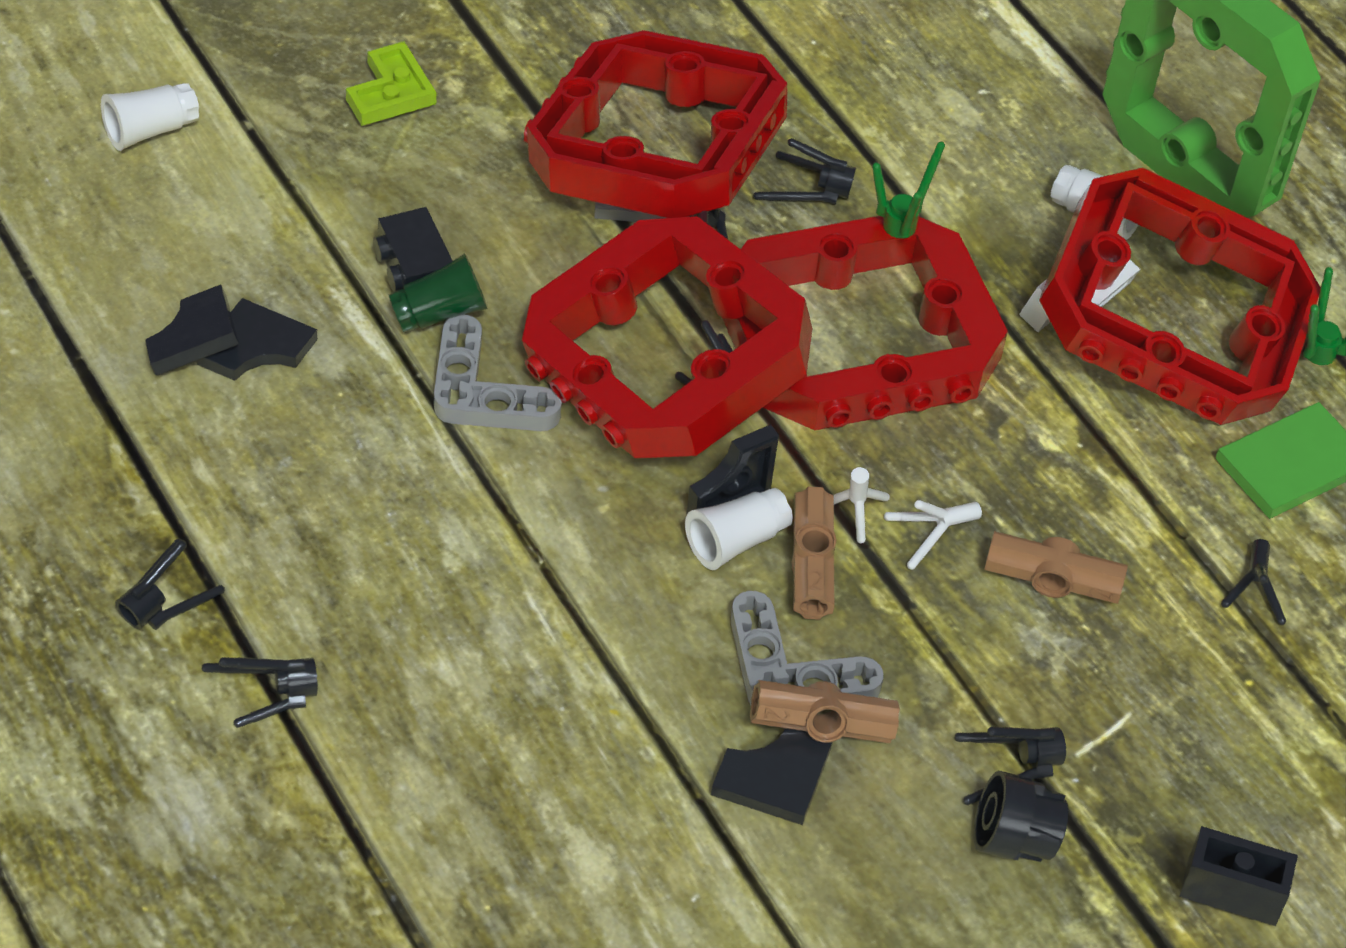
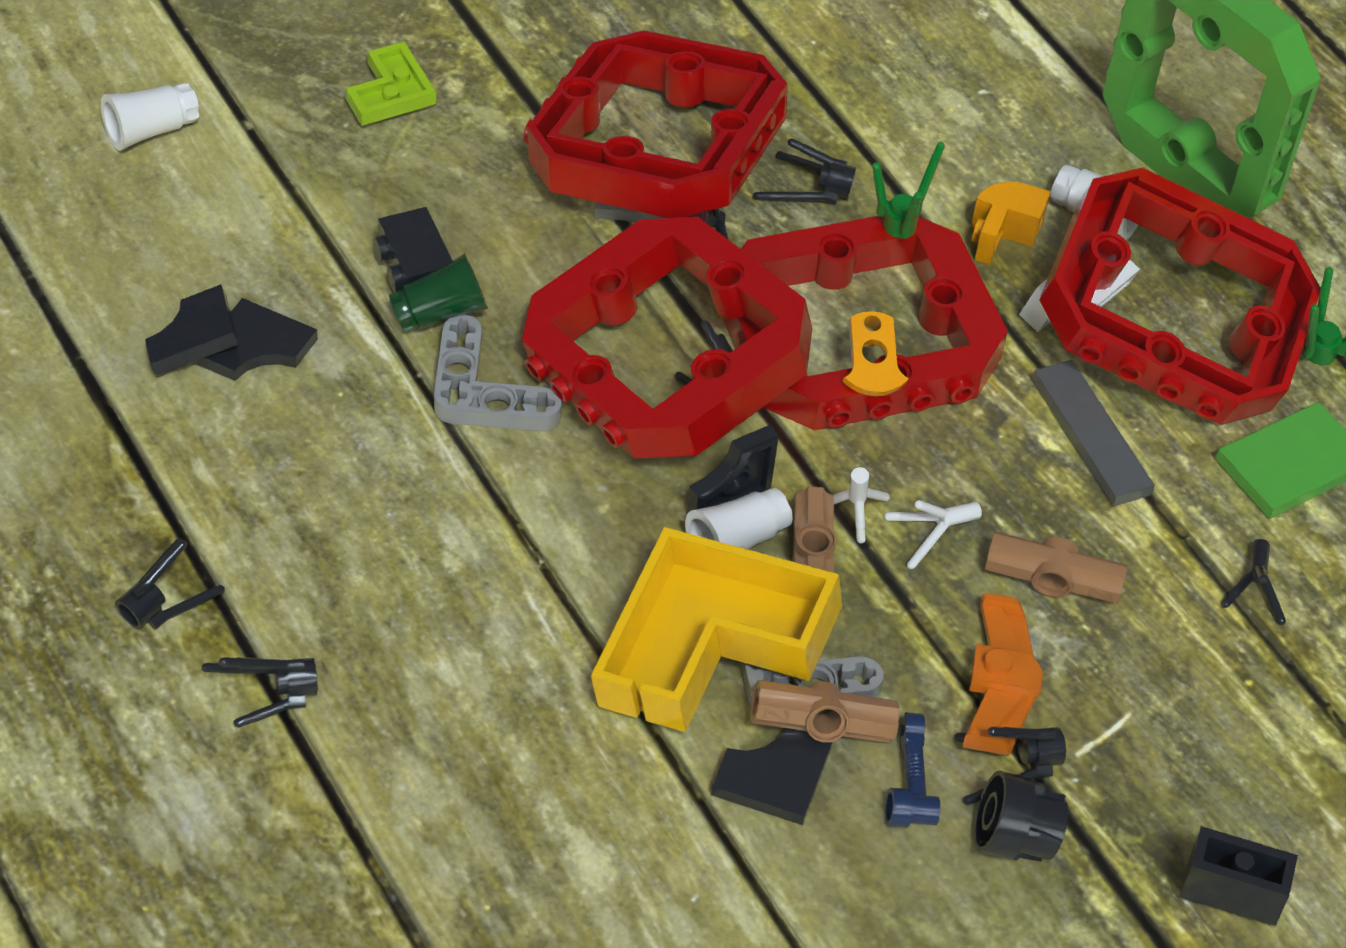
none -> yellow piece [591,527,843,733]
none -> light orange piece [842,311,909,396]
none -> dark blue brick [885,712,940,828]
none -> orange plate [962,593,1043,756]
none -> light orange brick [970,182,1051,265]
none -> dark grey tile [1032,360,1155,507]

